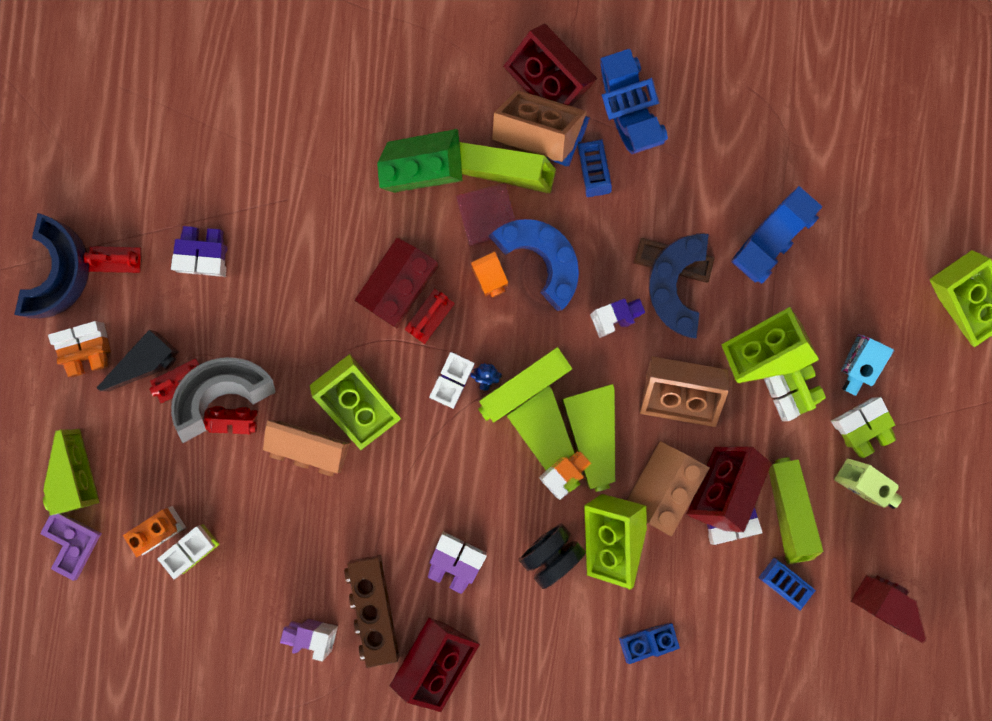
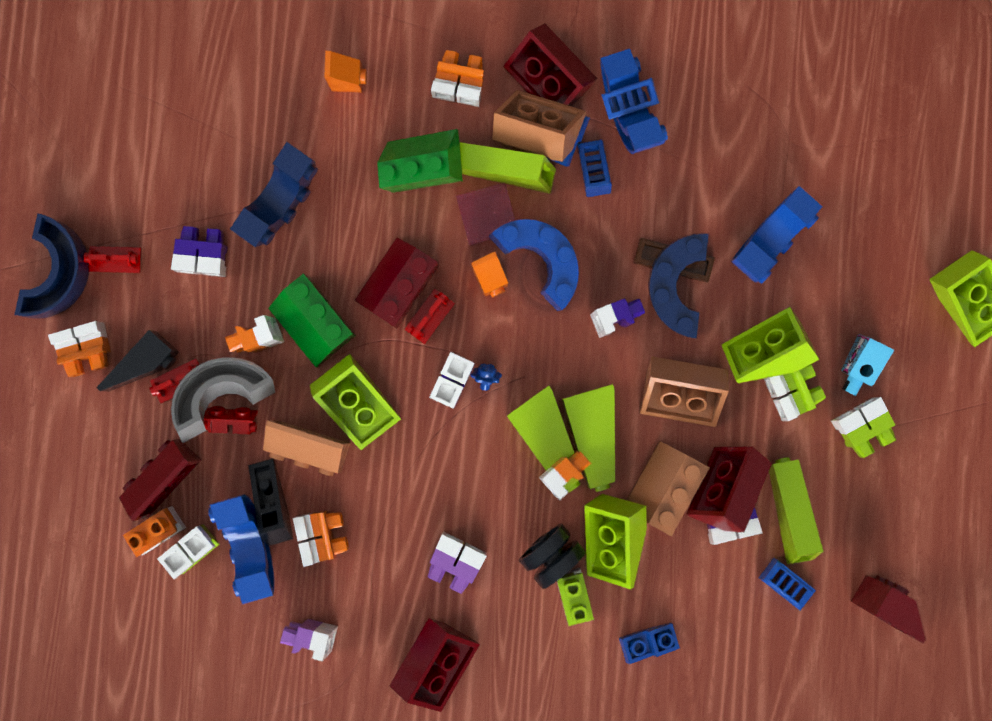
medium lavender plate [40,513,102,581] -> none
lime slope [43,429,100,516] -> none
reddish brown brick [344,555,400,668] -> none
lime slope [478,347,572,423] -> none
yellowish green torso [834,458,902,509] -> none
none -> dark red slope [119,439,202,521]
none -> blue brick [208,494,275,604]
none -> hips [225,315,285,353]
none -> dark blue brick [230,142,318,247]
none -> black slope [248,458,293,546]
none -> green slope [268,273,356,368]
none -> orange hips [293,510,349,567]
none -> orange slope [324,51,367,92]
none -> hips [431,50,484,107]
none -> lime hips [557,568,594,626]

